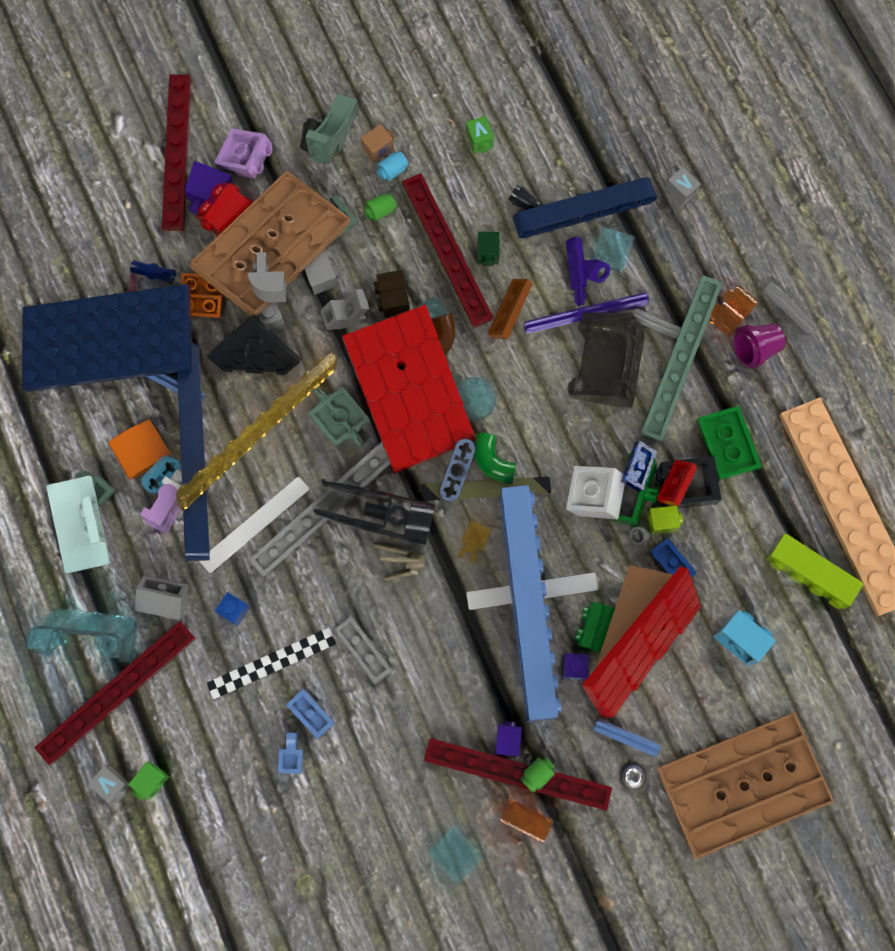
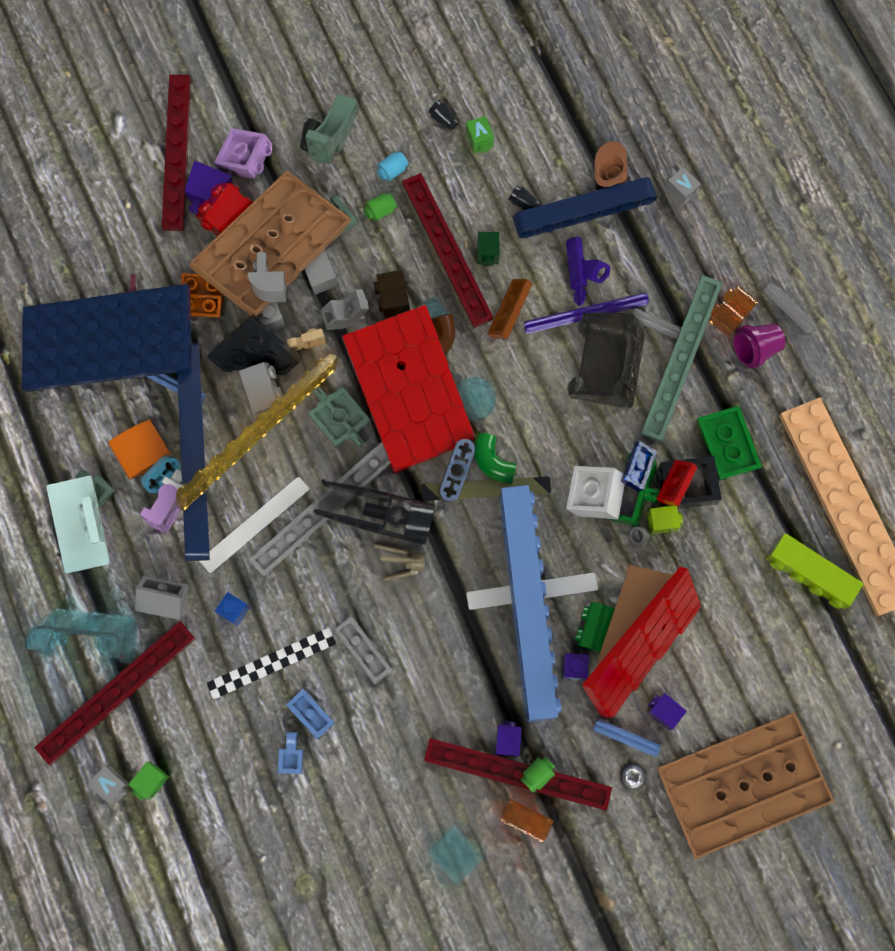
clear blue pin [130,260,176,283] -> none
medium nougat brick [360,124,394,163] -> none
clear yellow plate [459,521,492,563] -> none
clear light blue piece [591,227,635,272] -> none
blue plate [649,538,697,577] -> none
medium azure brick [712,610,776,666] -> none
none -> light grey brick [239,362,284,413]
none -> tan plate [286,328,326,352]
none -> black cone [428,100,459,131]
none -> nougat piece [595,141,628,187]
none -> dark purple brick [647,693,687,730]

